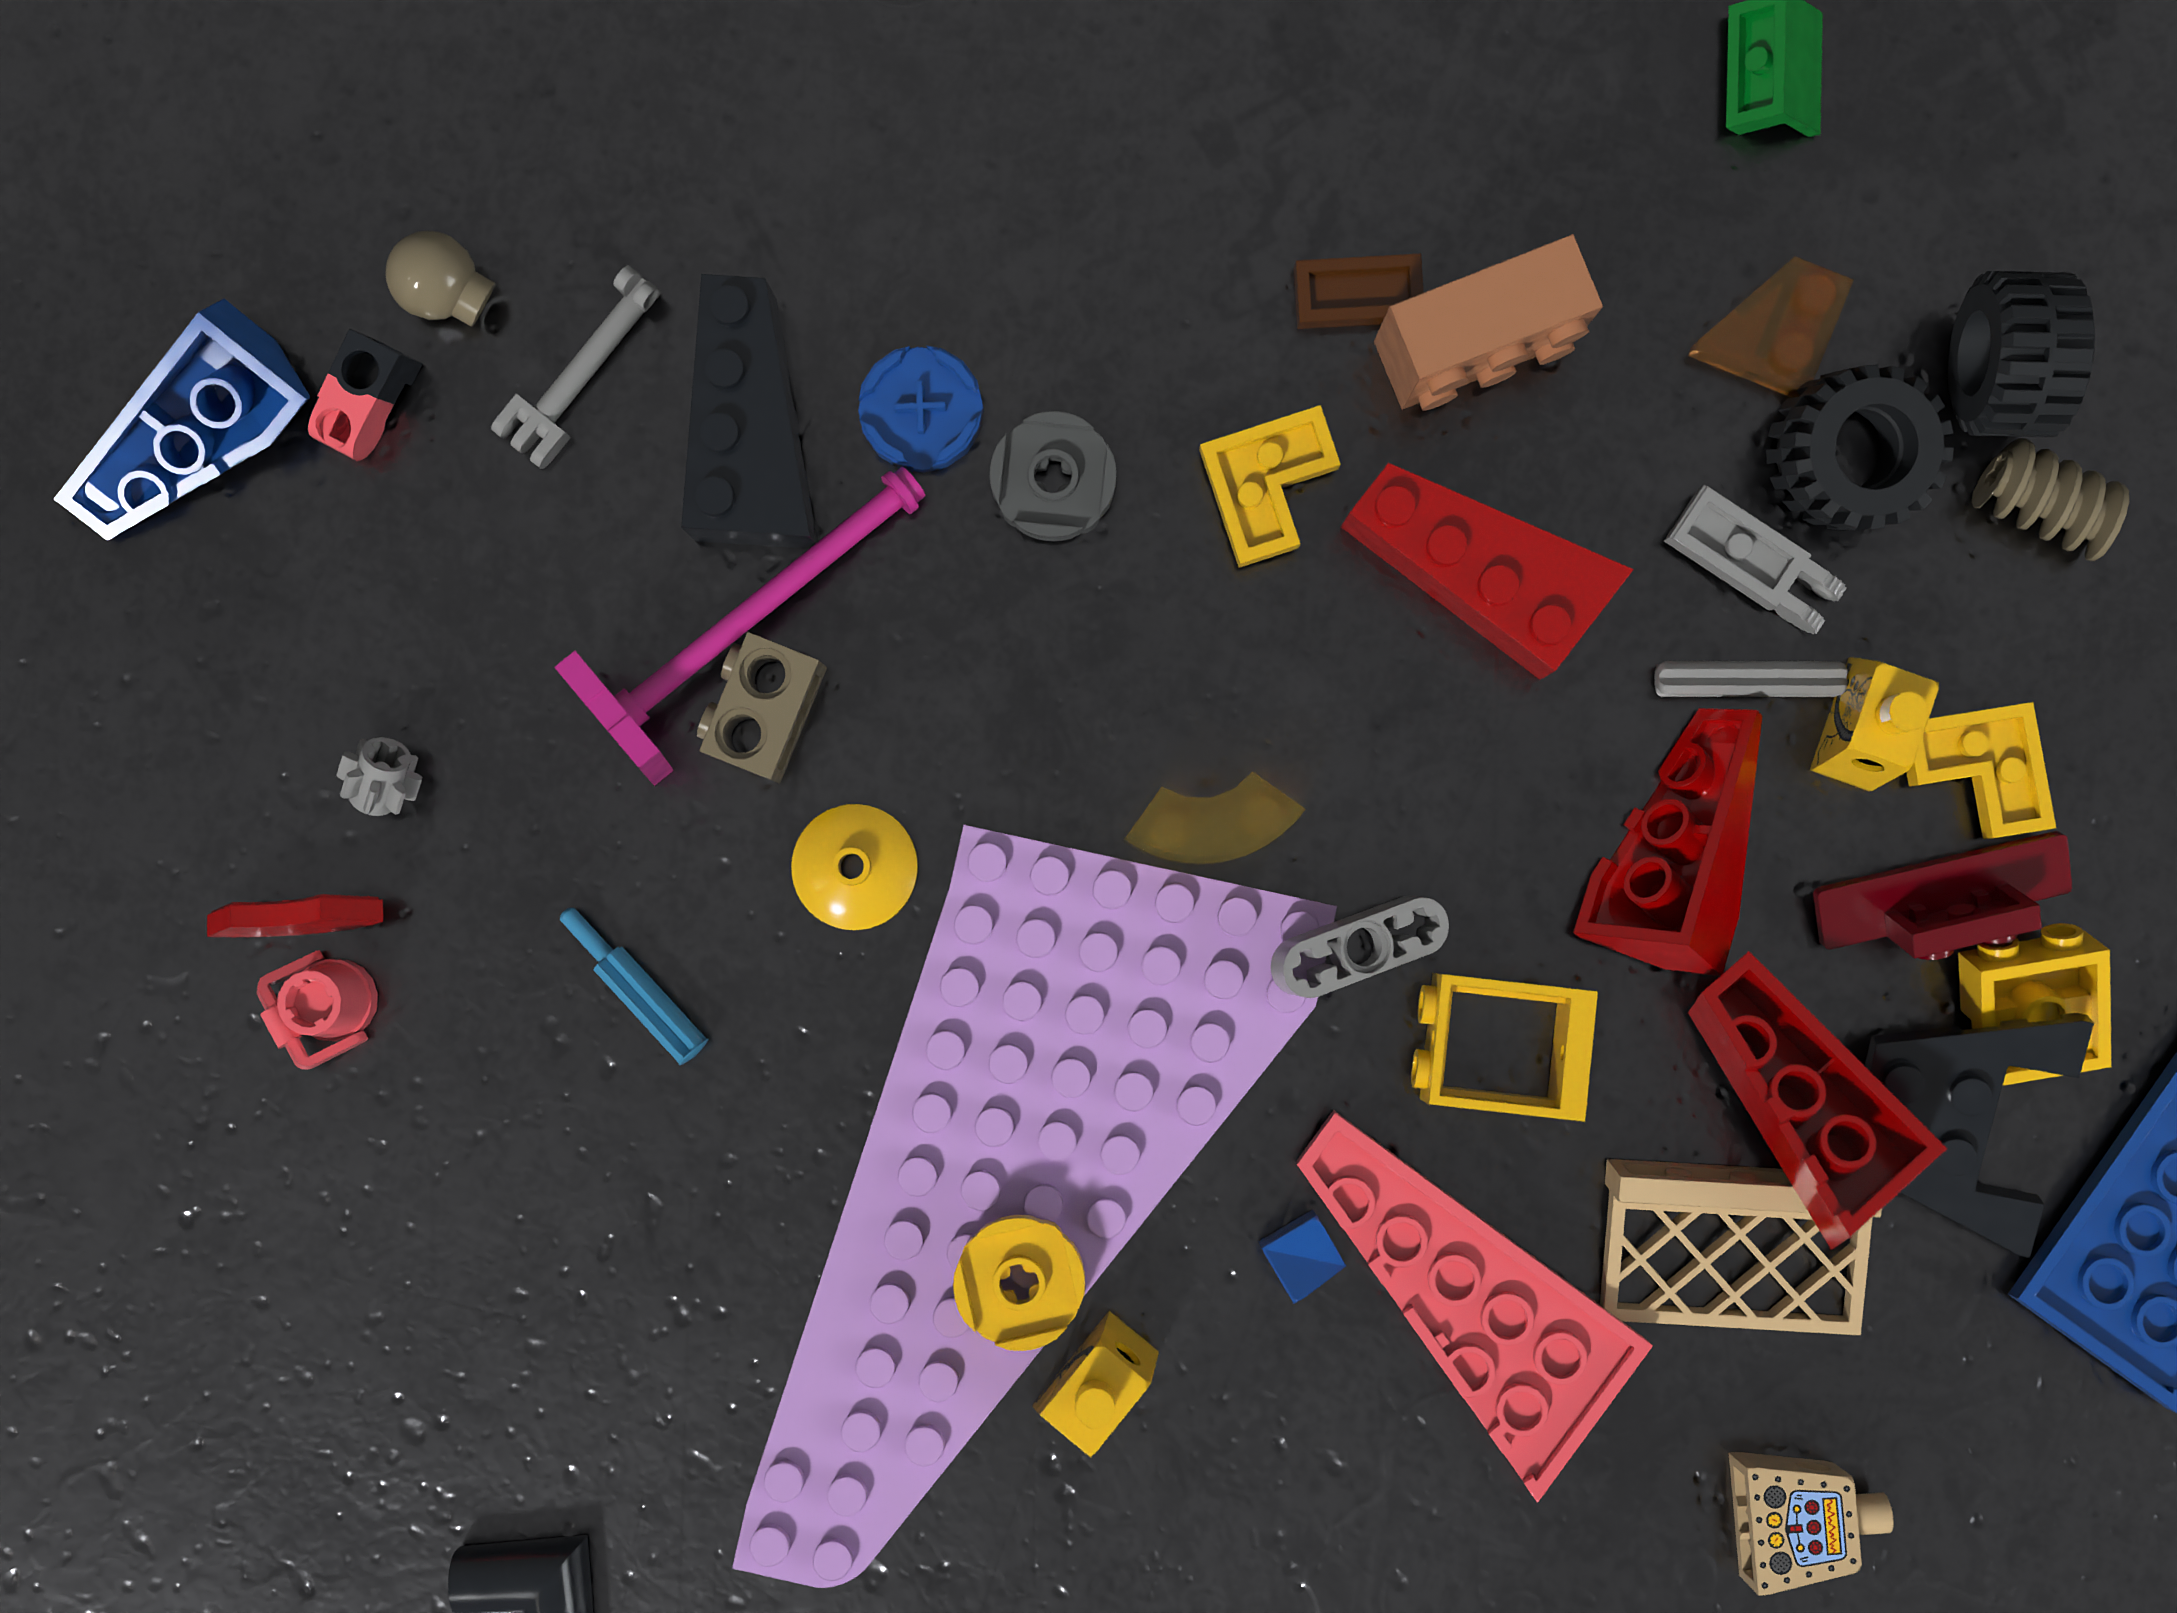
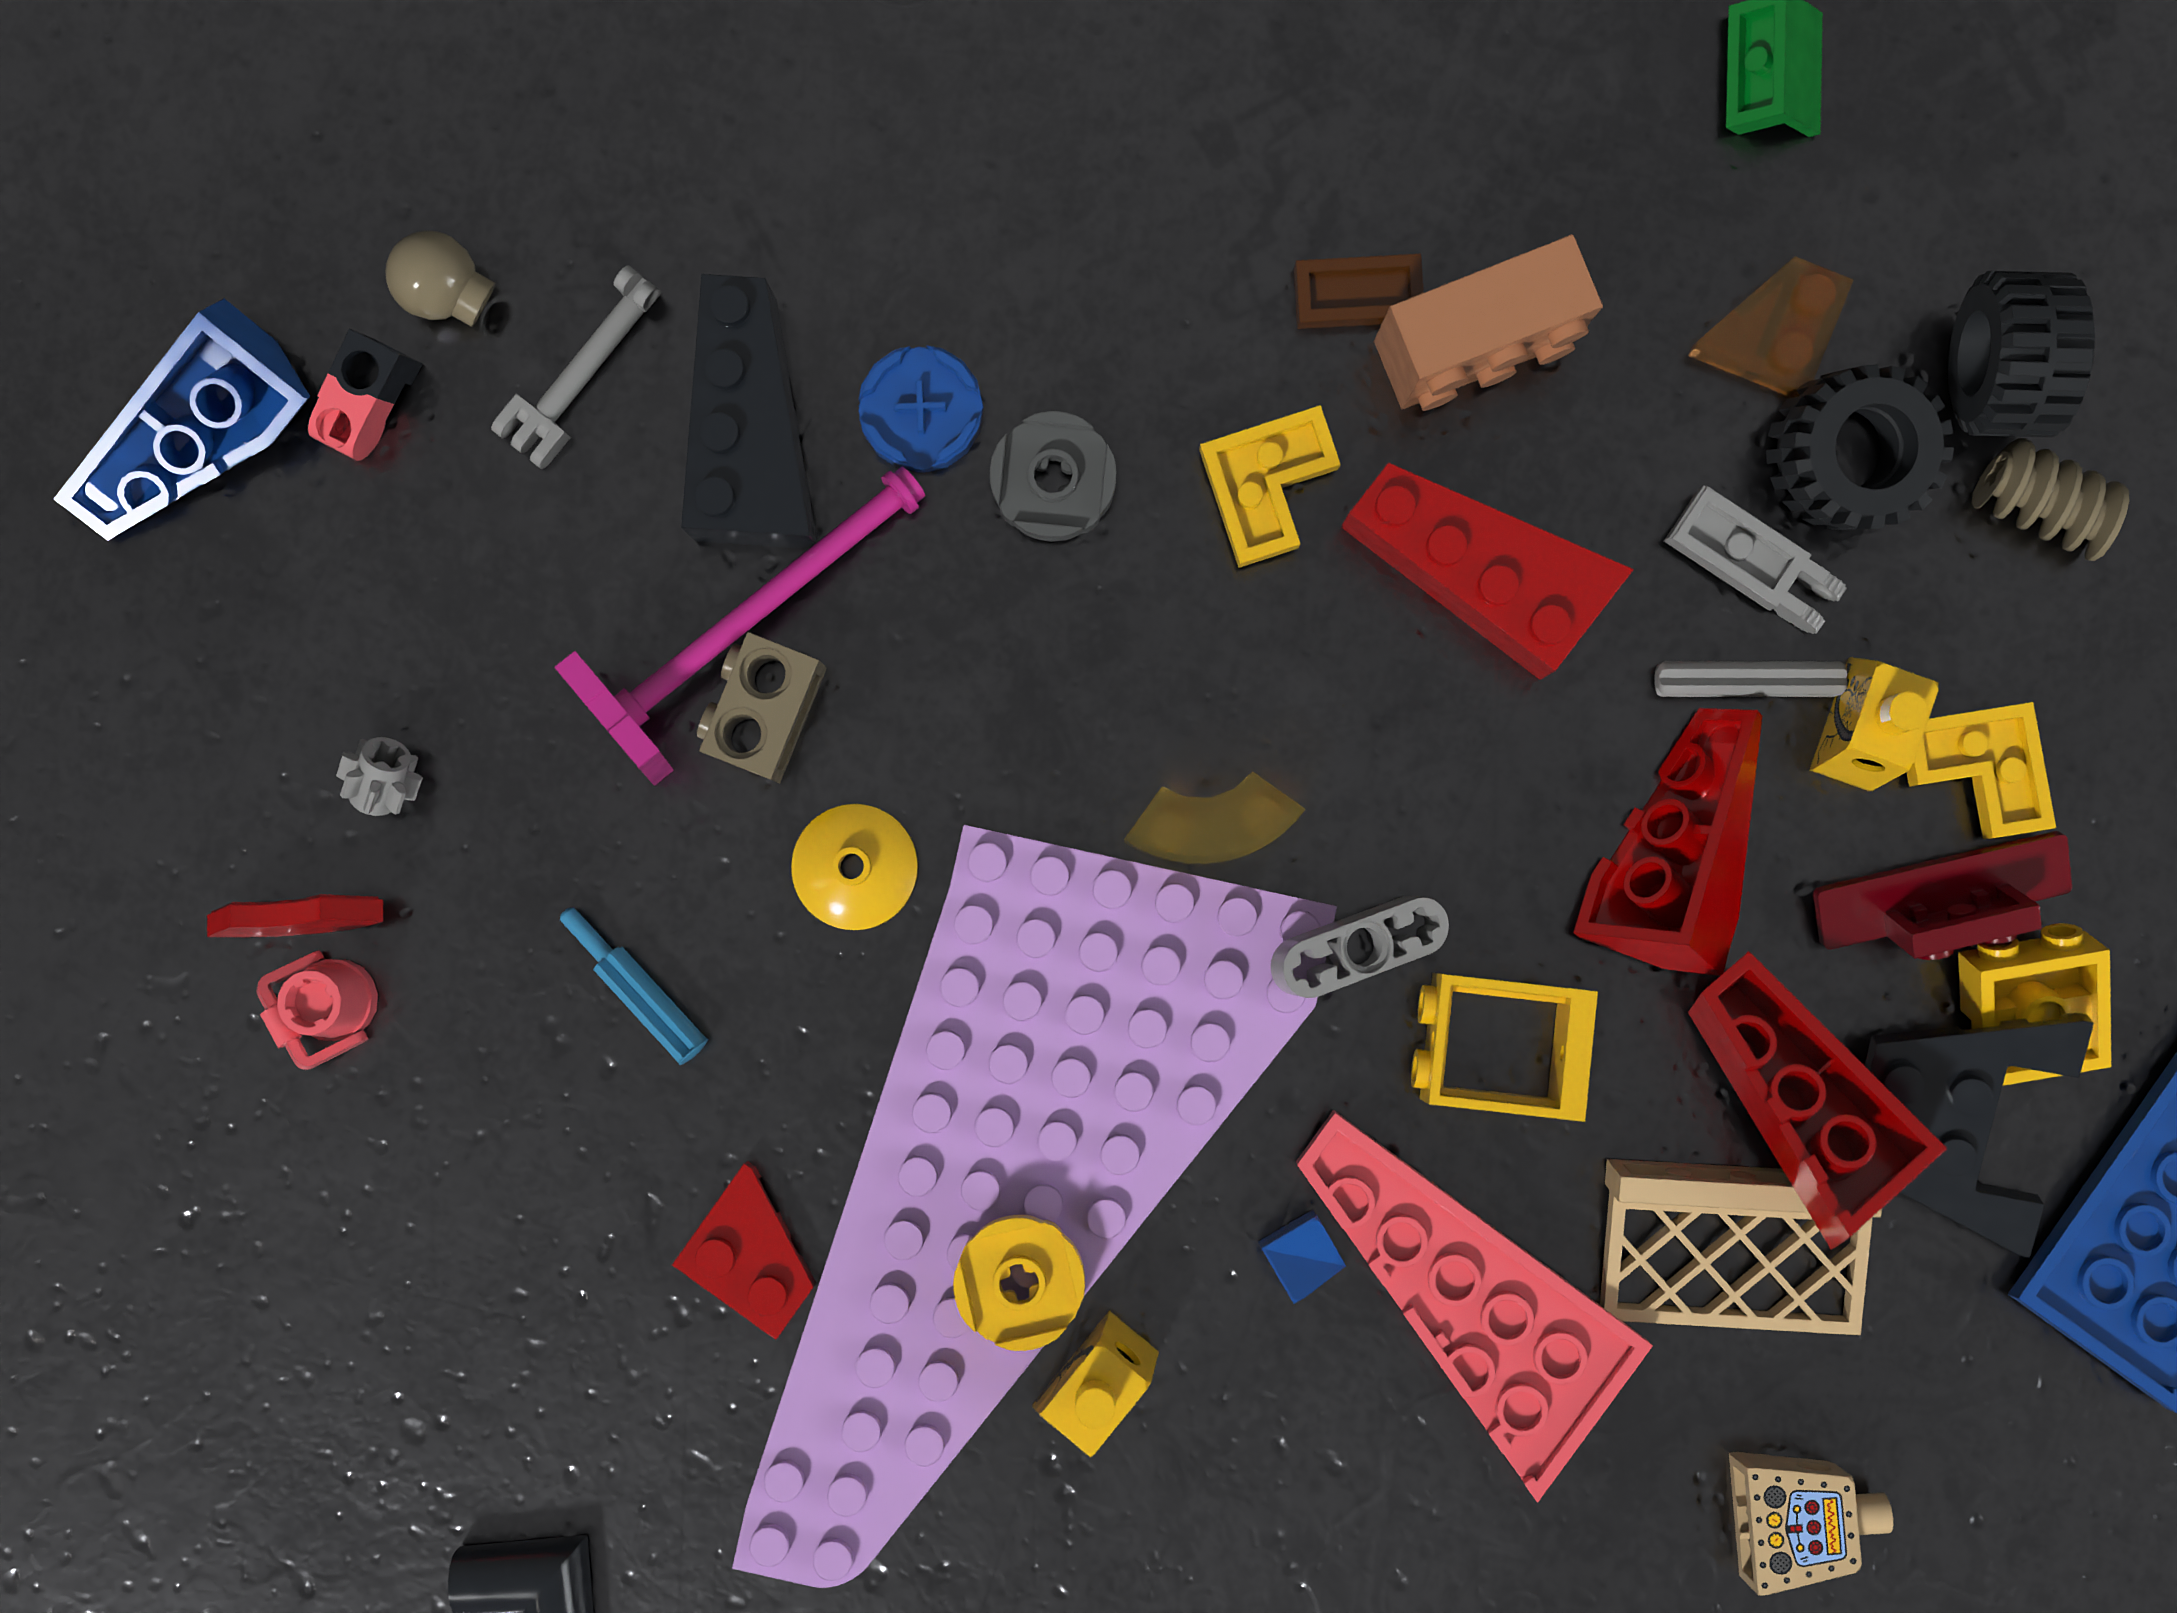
none -> red wing [672,1161,816,1340]

